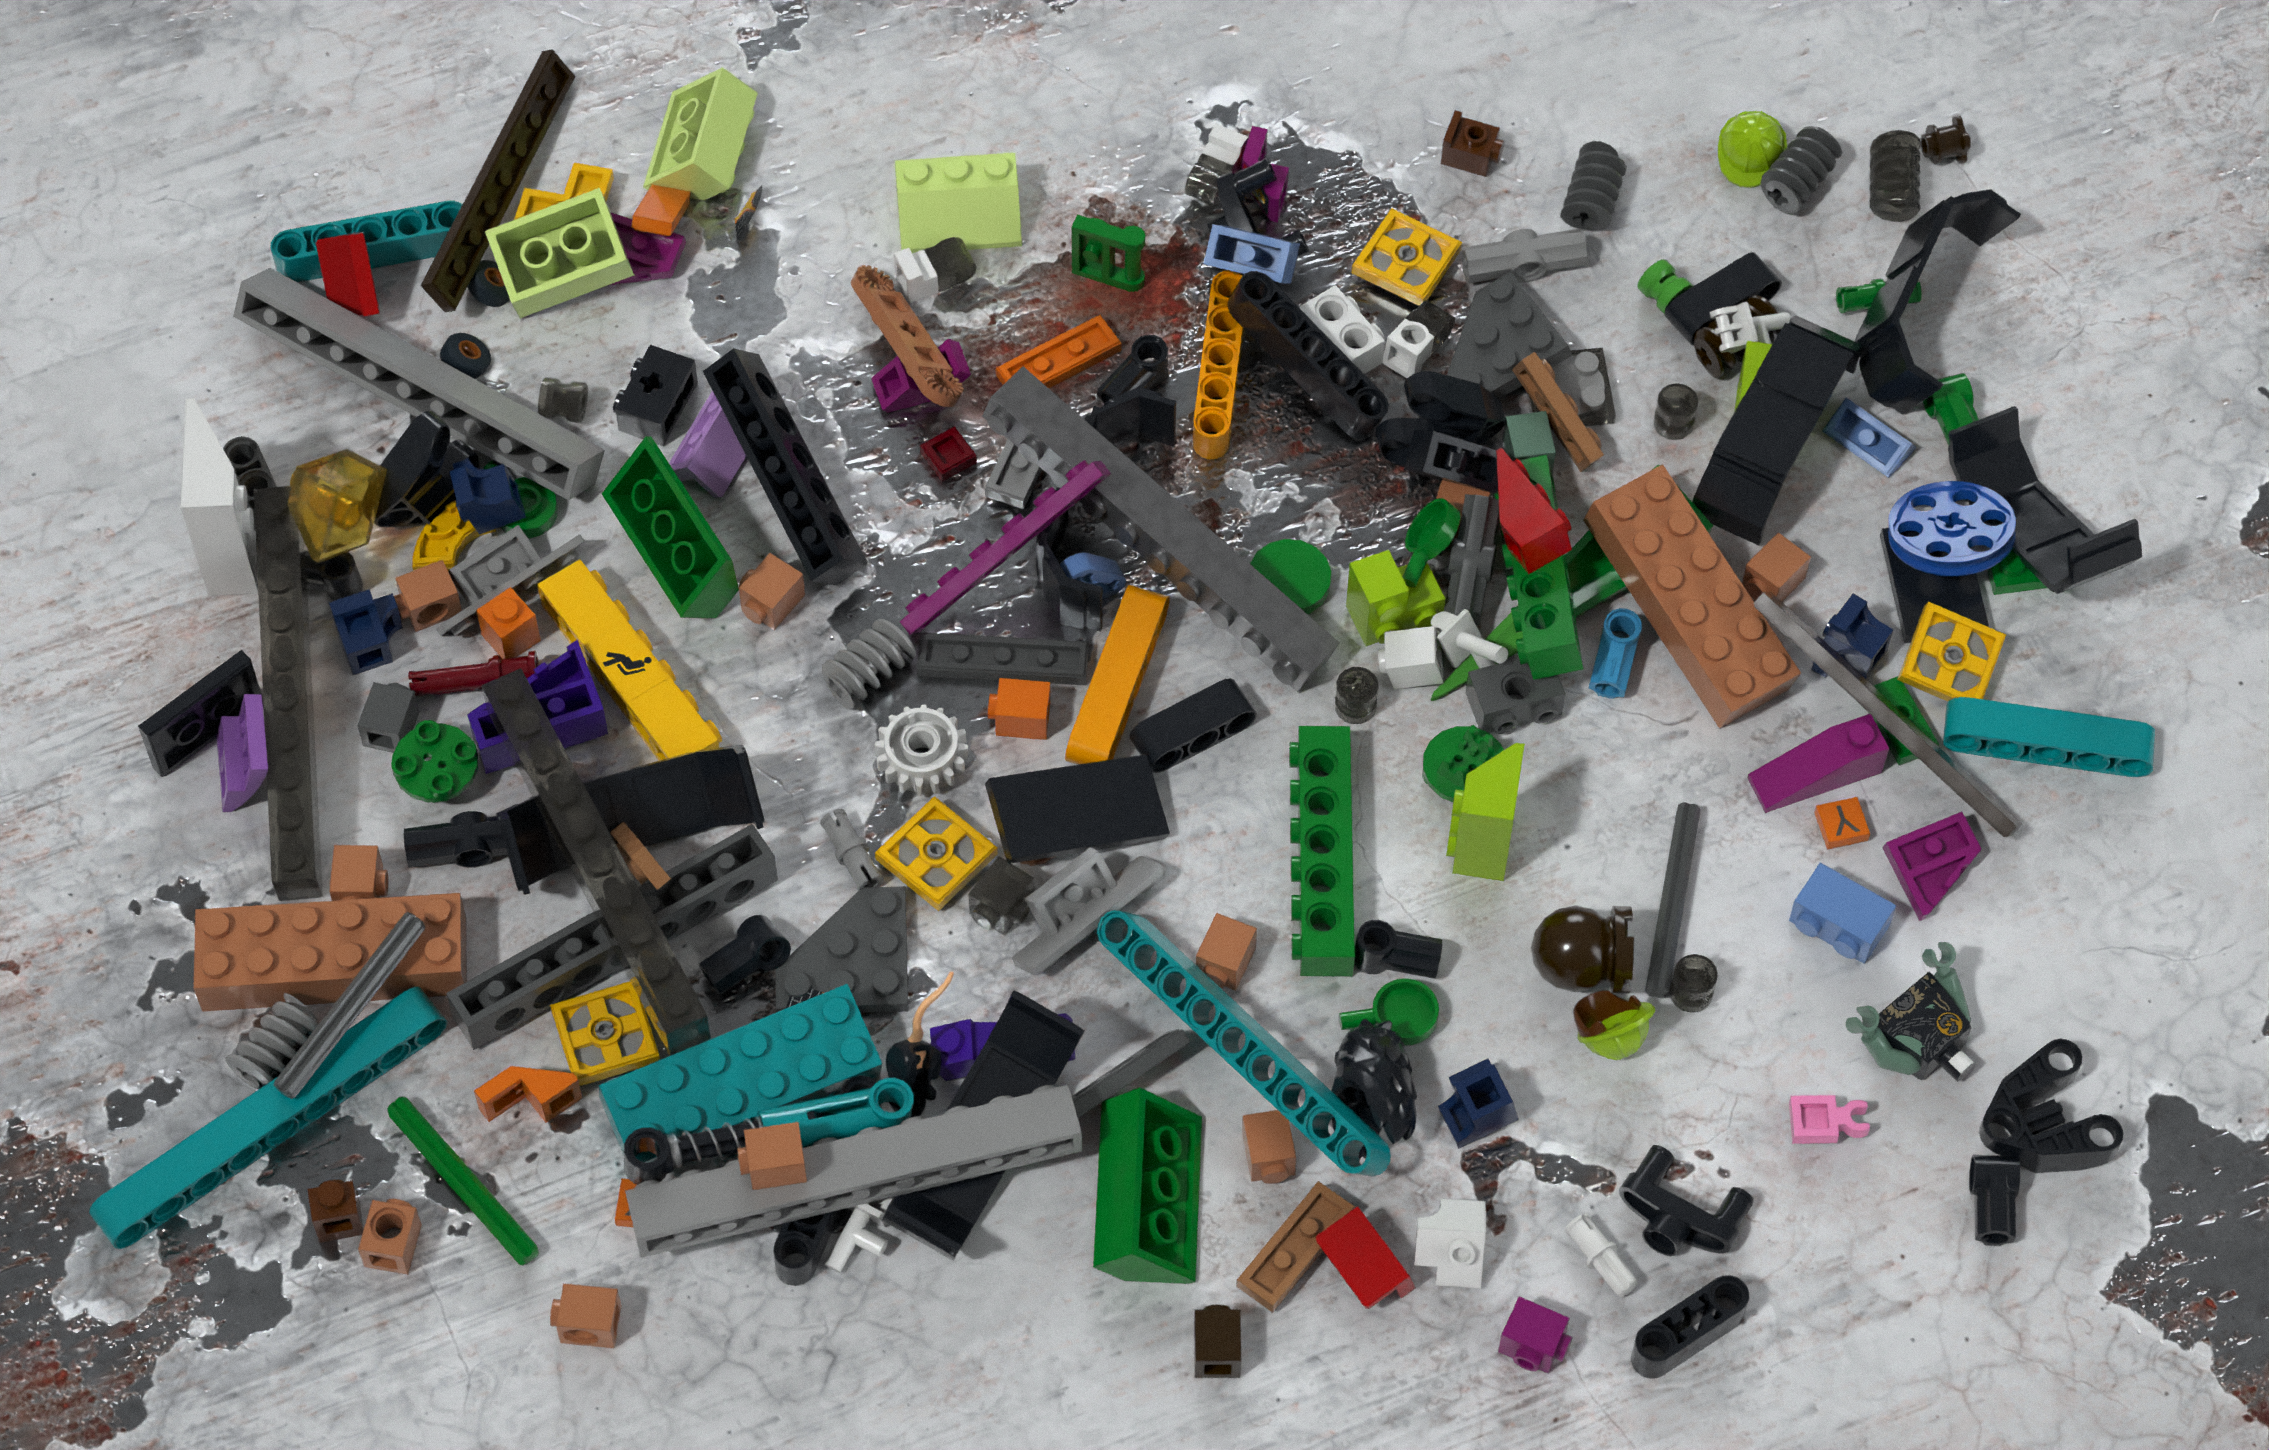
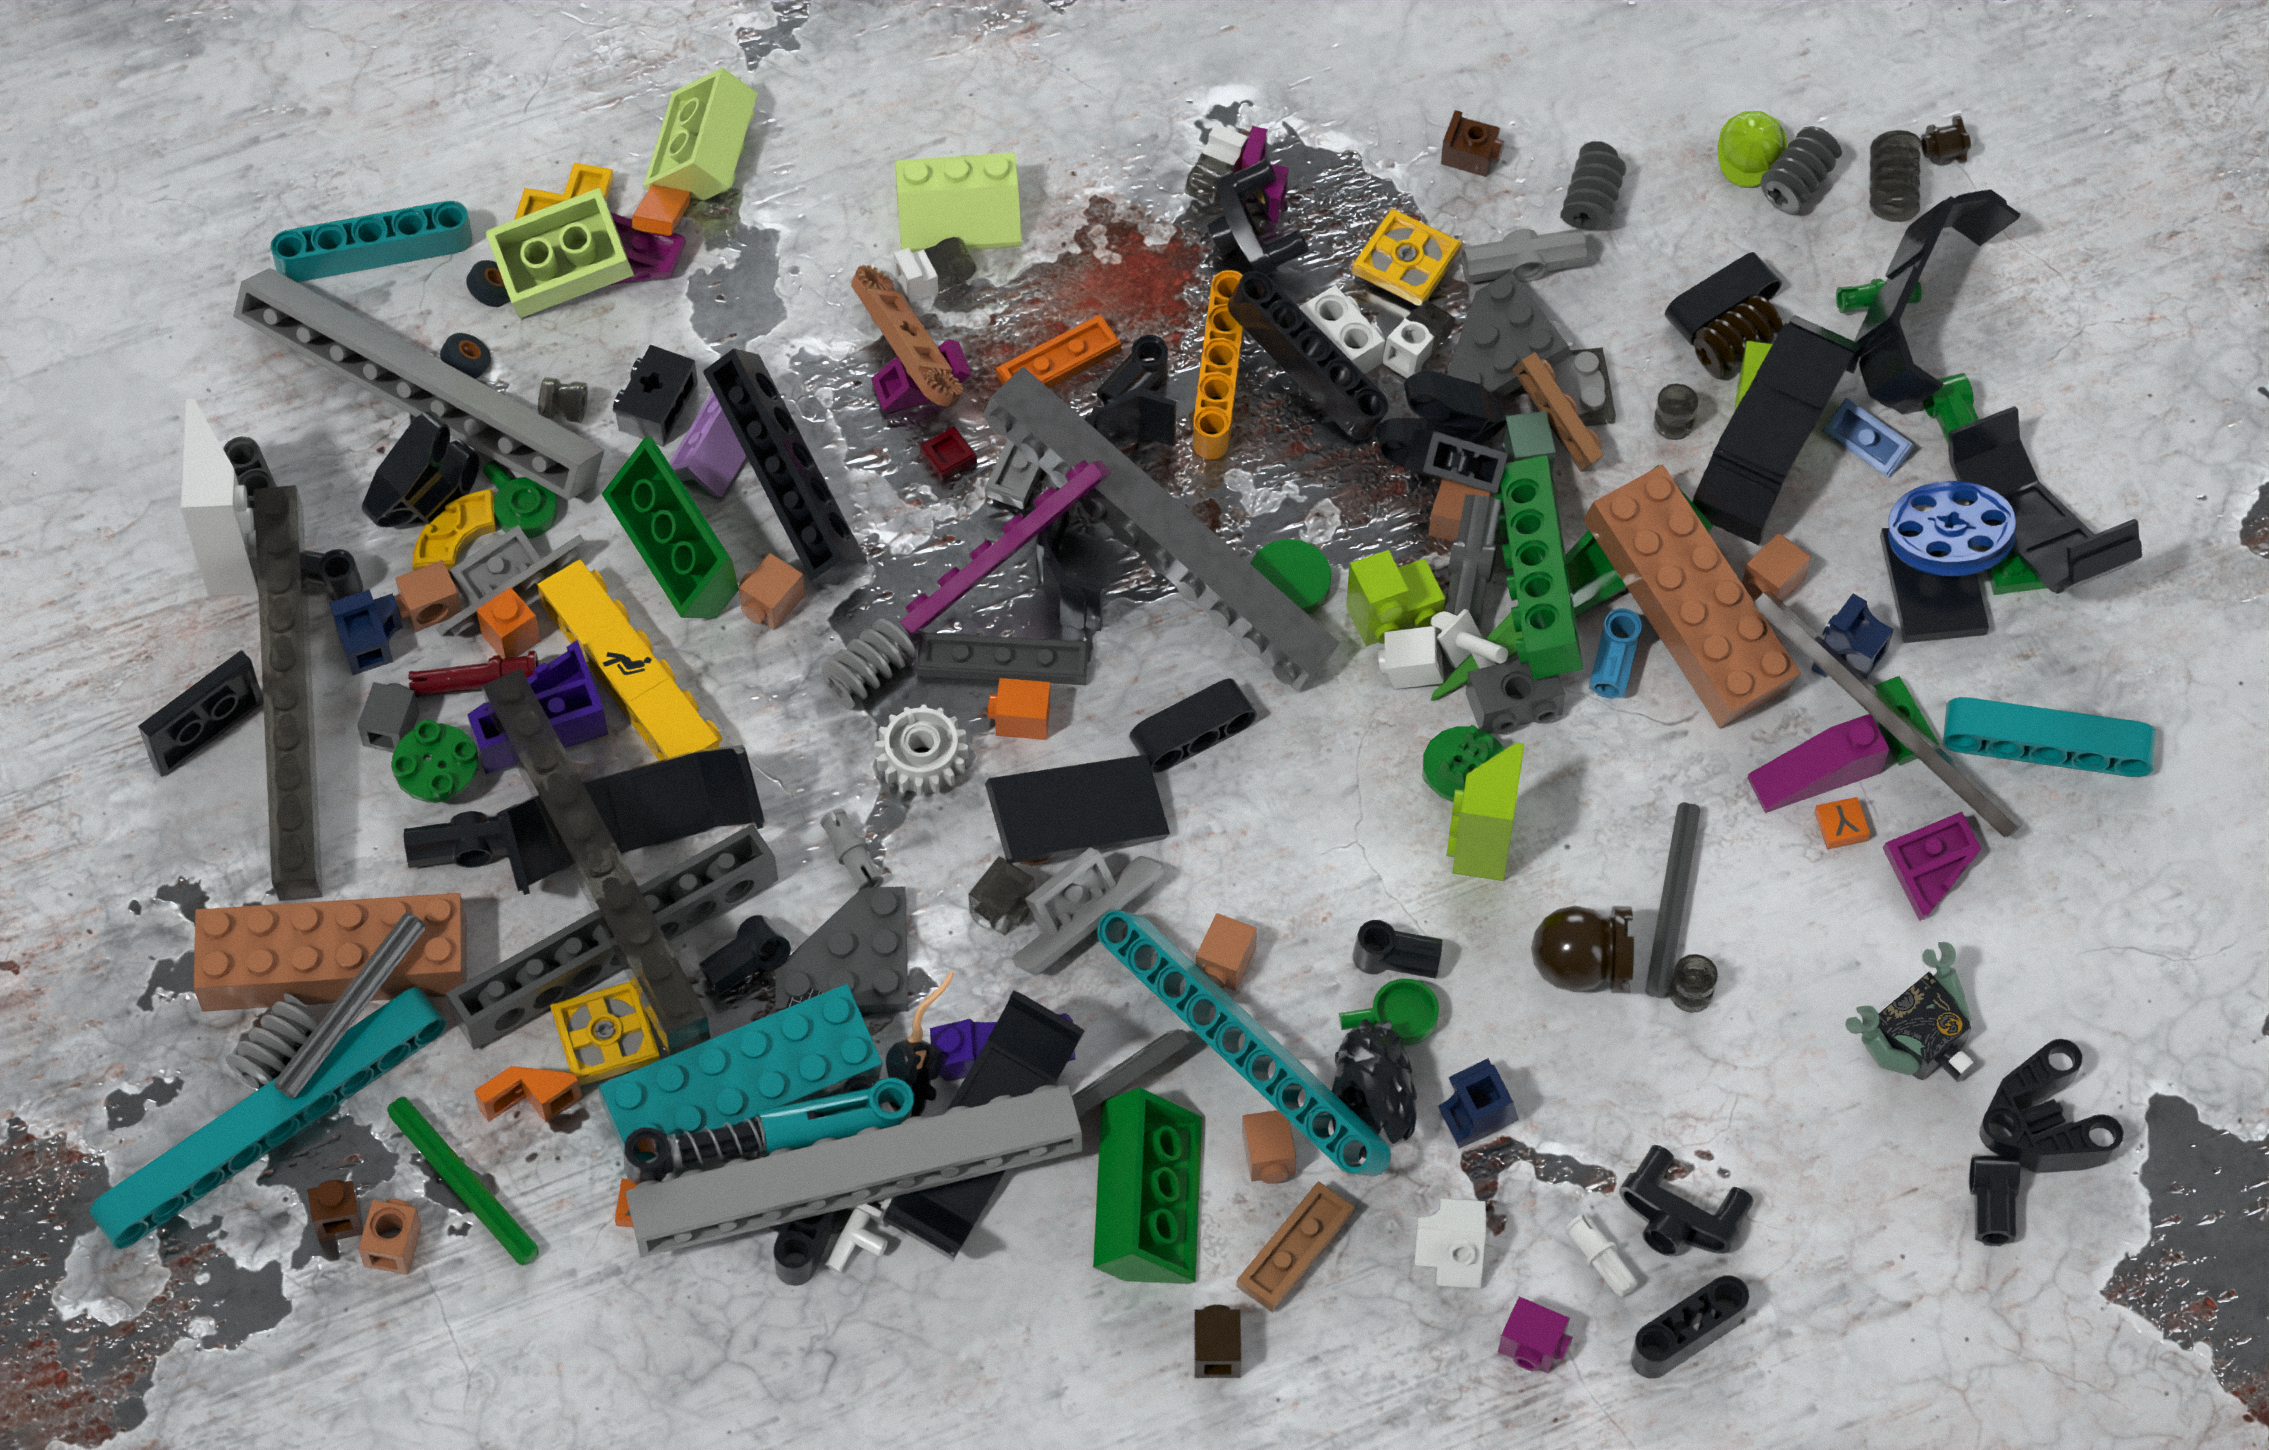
medium lavender slope [216,694,268,812] -> none
clear yellow slope [287,449,387,563] -> none
red panel [316,231,380,317] -> none
nougat brick [329,845,389,901] -> none
dark brown tile [420,49,575,313] -> none
dark blue brick [450,458,526,534] -> none
nougat brick [550,1284,621,1349] -> none
medium nougat plate [610,822,671,890] -> none
sticker [734,185,762,239] -> none
nougat brick [737,1122,807,1190] -> none
yellow piece [875,796,998,911] -> none
medium blue beam [1060,552,1126,599] -> none
light orange beam [1065,585,1170,765] -> none
green plate [1071,214,1145,292] -> none
medium blue brick [1203,224,1300,284] -> none
green brick [1289,726,1355,977] -> none
red panel [1315,1206,1415,1309] -> none
clear smoke wheel [1335,667,1379,724] -> none
green piece [1402,498,1461,588] -> none
red slope [1496,448,1572,574] -> none
piece [1573,990,1656,1060] -> none
bright green wheel [1637,259,1693,314] -> none
white arm [1710,302,1791,353] -> none
medium blue brick [1789,862,1896,964] -> none
bright pink plate [1789,1095,1870,1144] -> none
yellow piece [1897,601,2006,701] -> none

